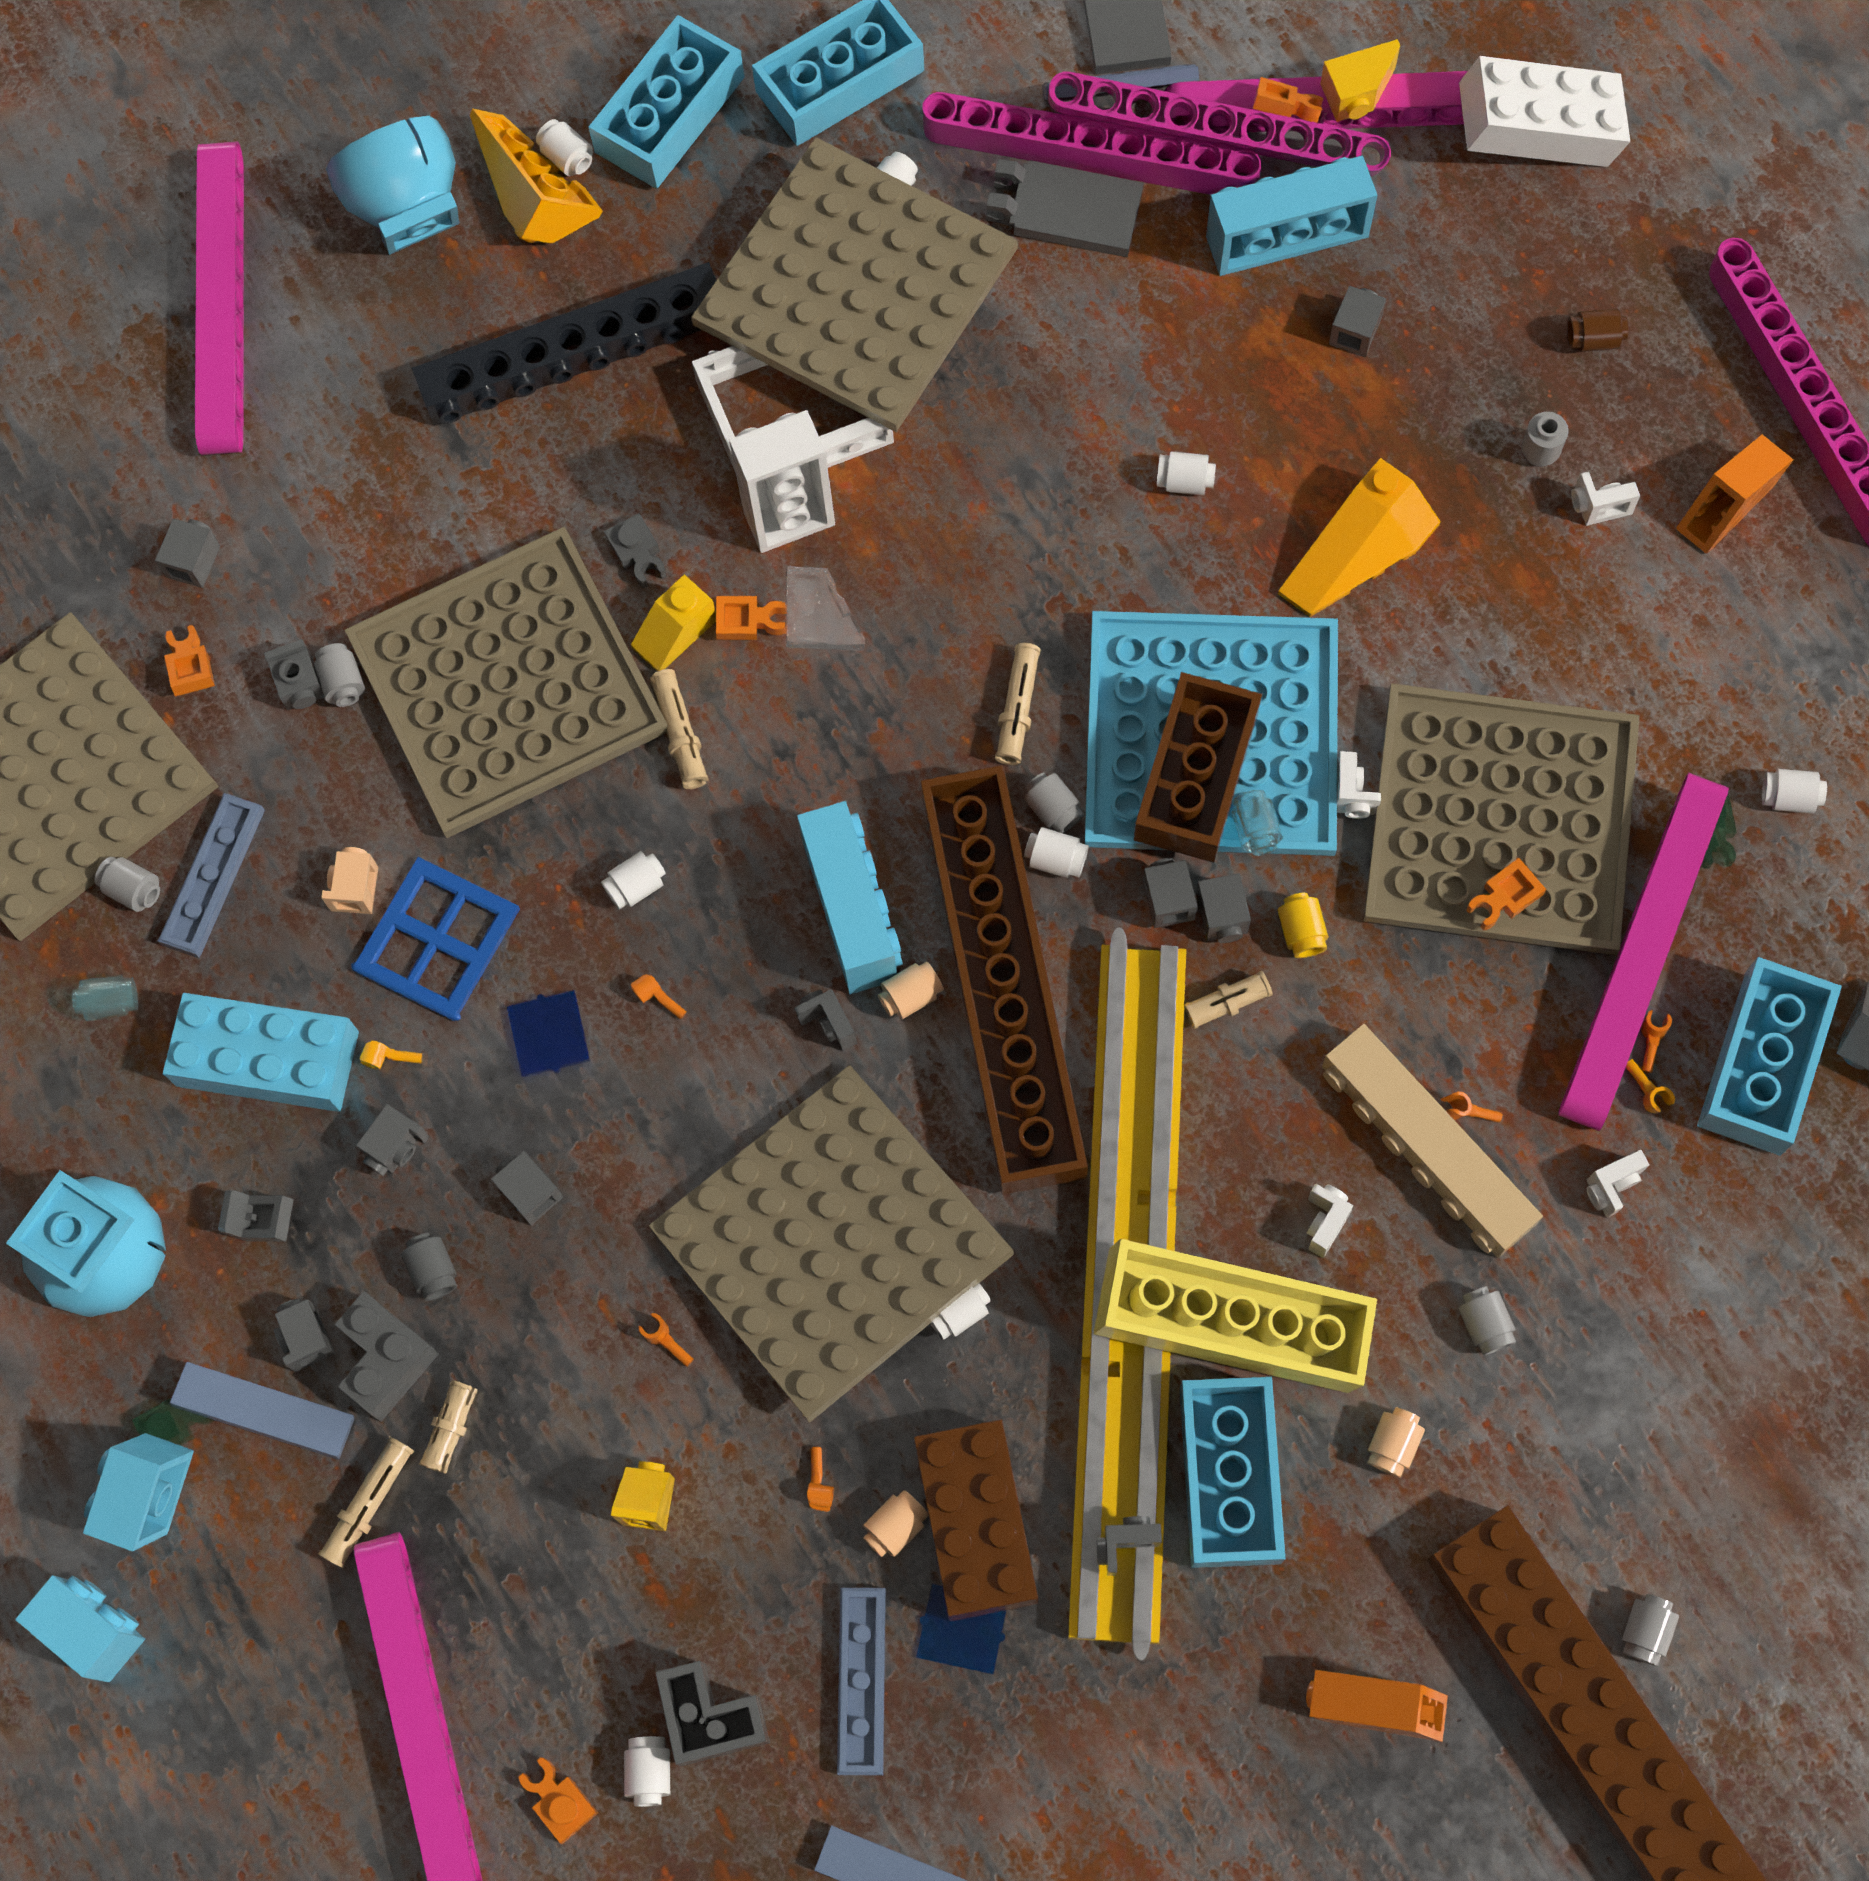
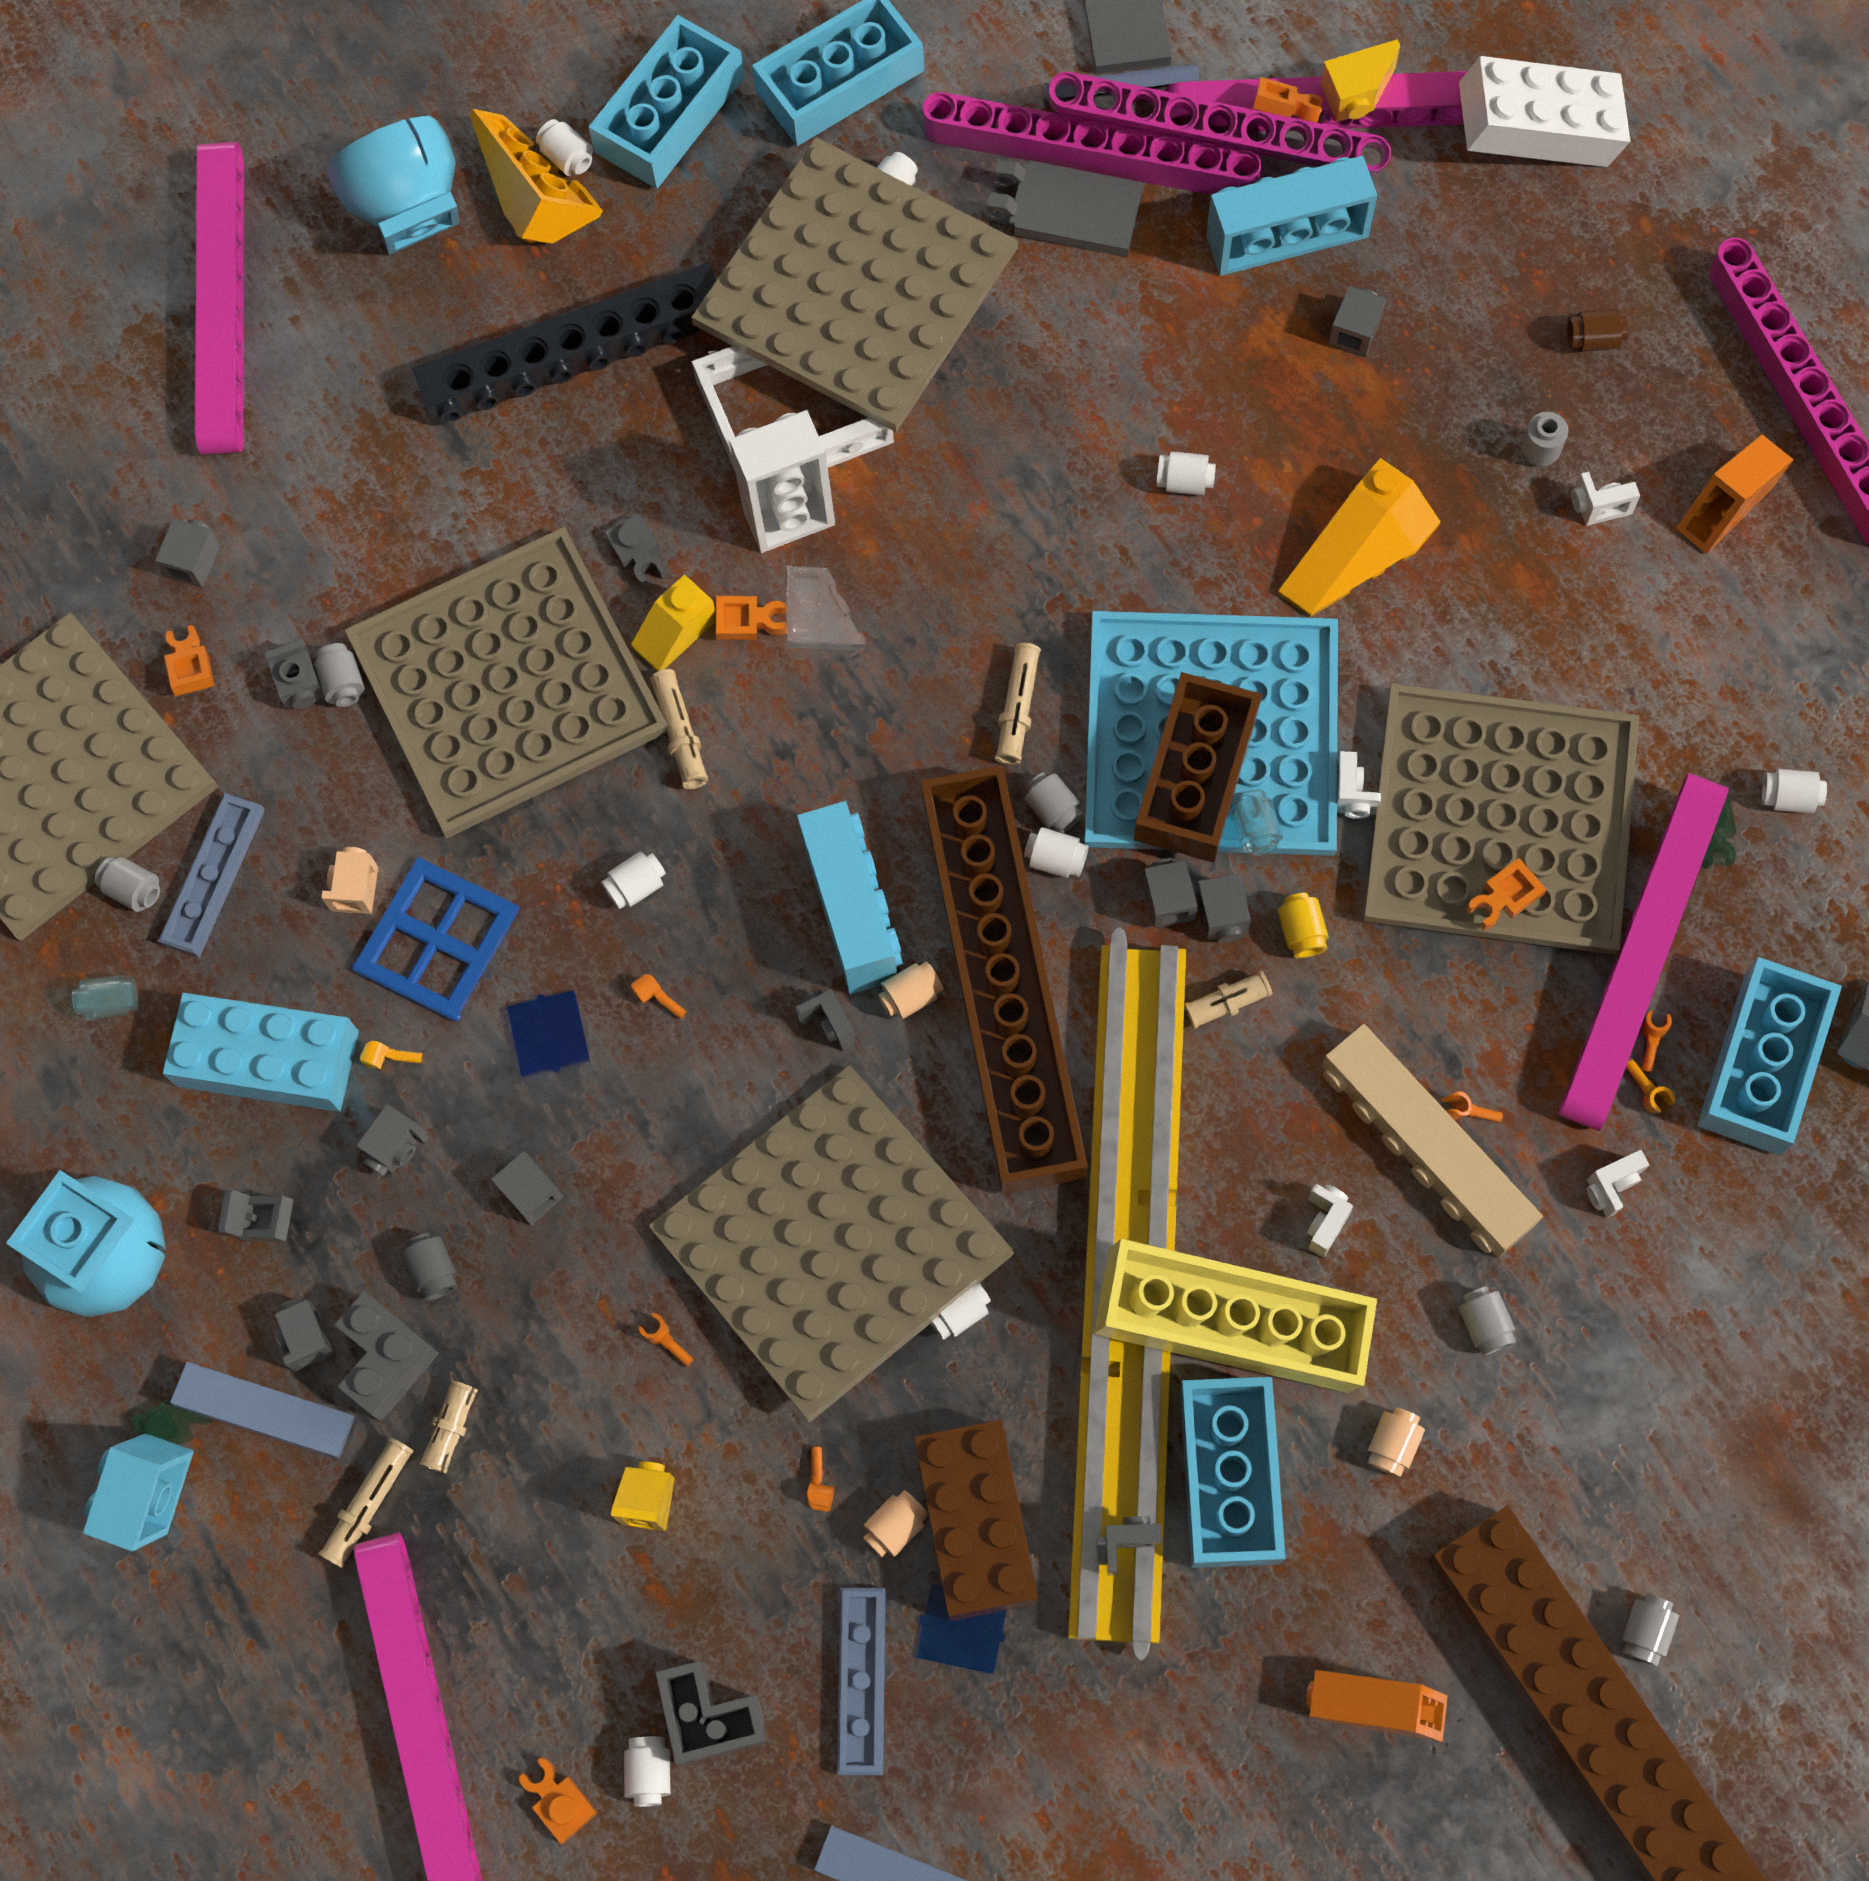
medium azure brick [15,1575,145,1683] -> none

